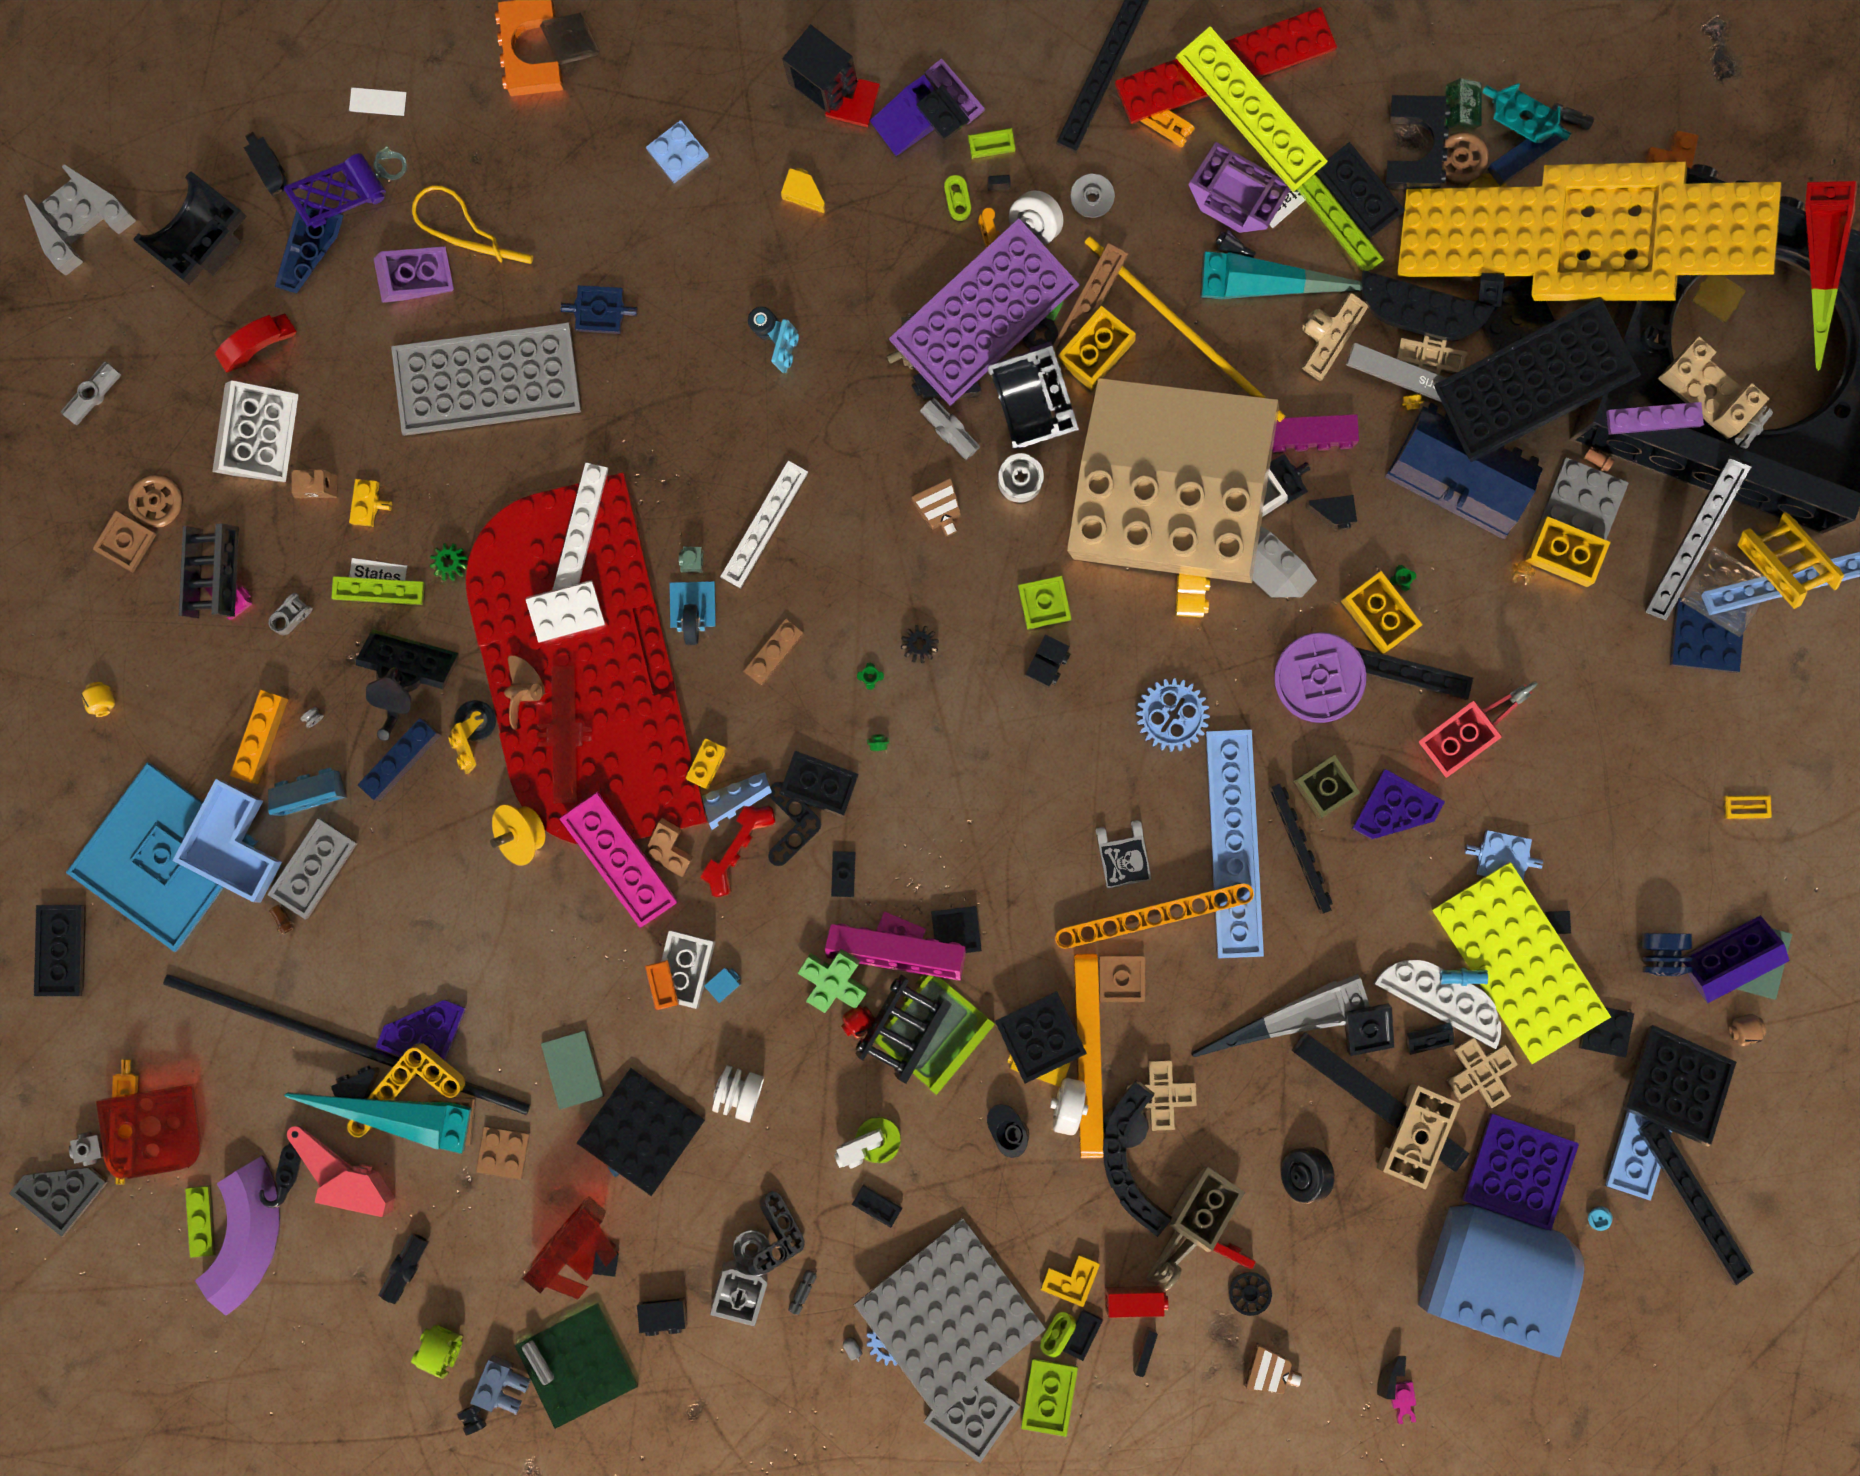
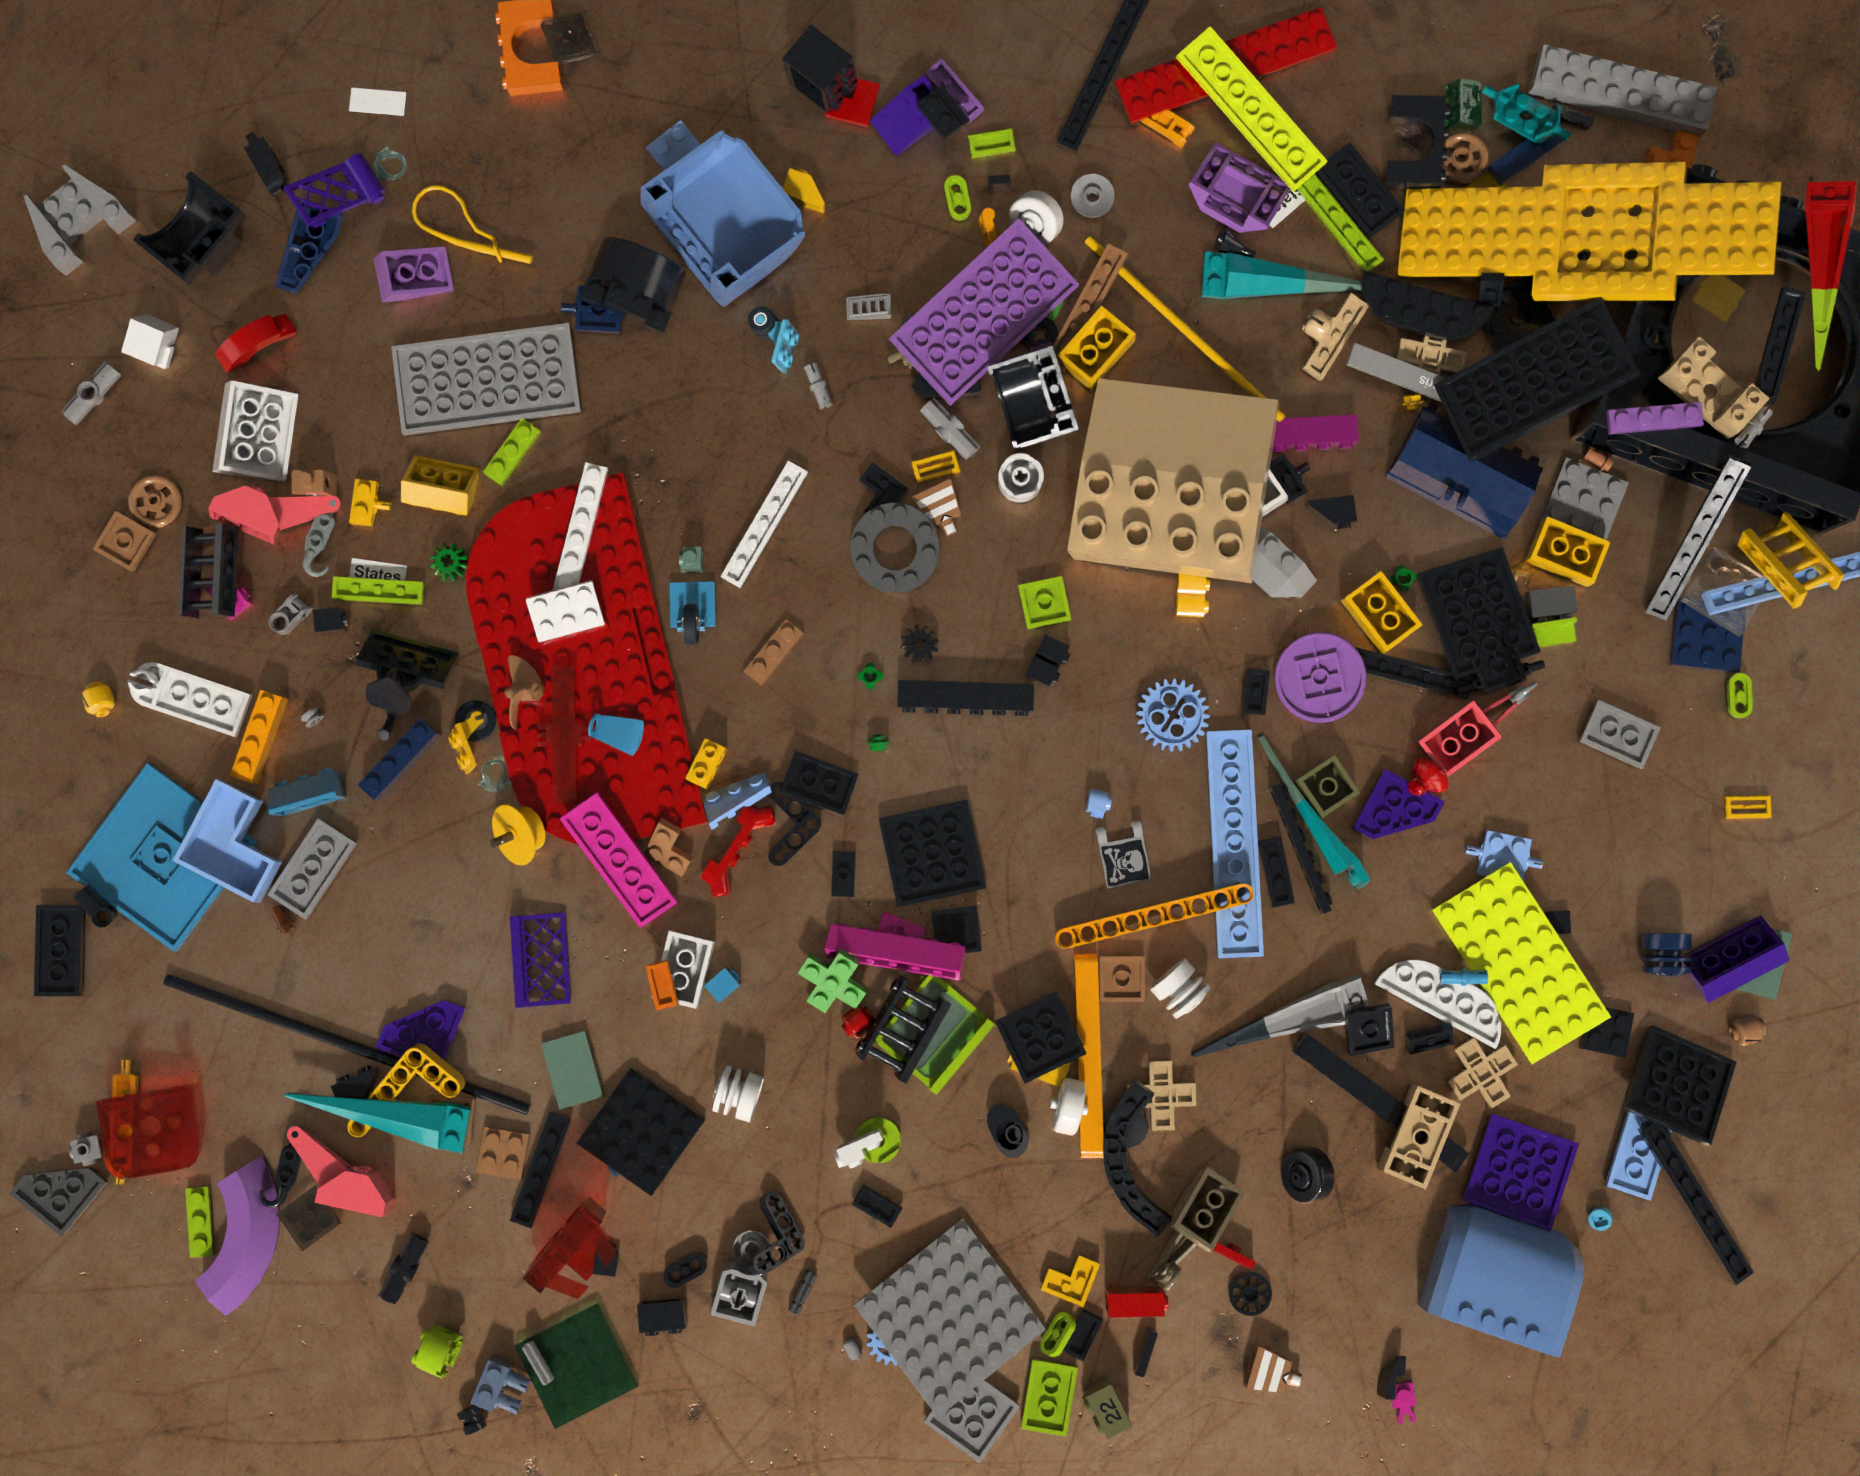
none -> black piece [73,884,117,928]
none -> white plate [121,314,179,369]
none -> white plate [127,662,252,737]
none -> coral slope [208,485,341,577]
none -> clear smoke plate [276,1186,342,1251]
none -> black brick [313,607,350,635]
none -> yellow slope [401,455,480,515]
none -> clear light blue piece [477,759,511,792]
none -> lime plate [483,419,541,486]
none -> dark purple fence [510,913,571,1008]
none -> black plate [510,1111,572,1229]
none -> black piece [579,237,686,335]
none -> dark azure piece [588,713,644,756]
none -> medium blue slope [641,130,805,307]
none -> black plate [663,1252,707,1288]
none -> light grey pin [803,362,833,410]
none -> light grey slope [846,293,891,320]
none -> dark grey plate [851,502,941,593]
none -> black plate [859,462,909,514]
none -> black plate [879,800,986,907]
none -> black brick [897,680,1034,717]
none -> yellow tile [911,450,960,484]
none -> olive brick [1082,1376,1132,1439]
none -> light blue plate [1085,788,1112,818]
none -> white wheel [1150,958,1211,1019]
none -> black plate [1242,668,1270,716]
none -> teal plate [1257,734,1371,890]
none -> black plate [1258,836,1295,908]
none -> red hair [1407,757,1449,796]
none -> black plate [1416,547,1545,695]
none -> dark grey piece [1524,586,1578,623]
none -> light grey brick [1527,44,1718,138]
none -> lime panel [1531,617,1578,647]
none -> light grey plate [1579,700,1661,769]
none -> lime plate [1727,673,1753,719]
none -> black plate [1754,286,1806,404]

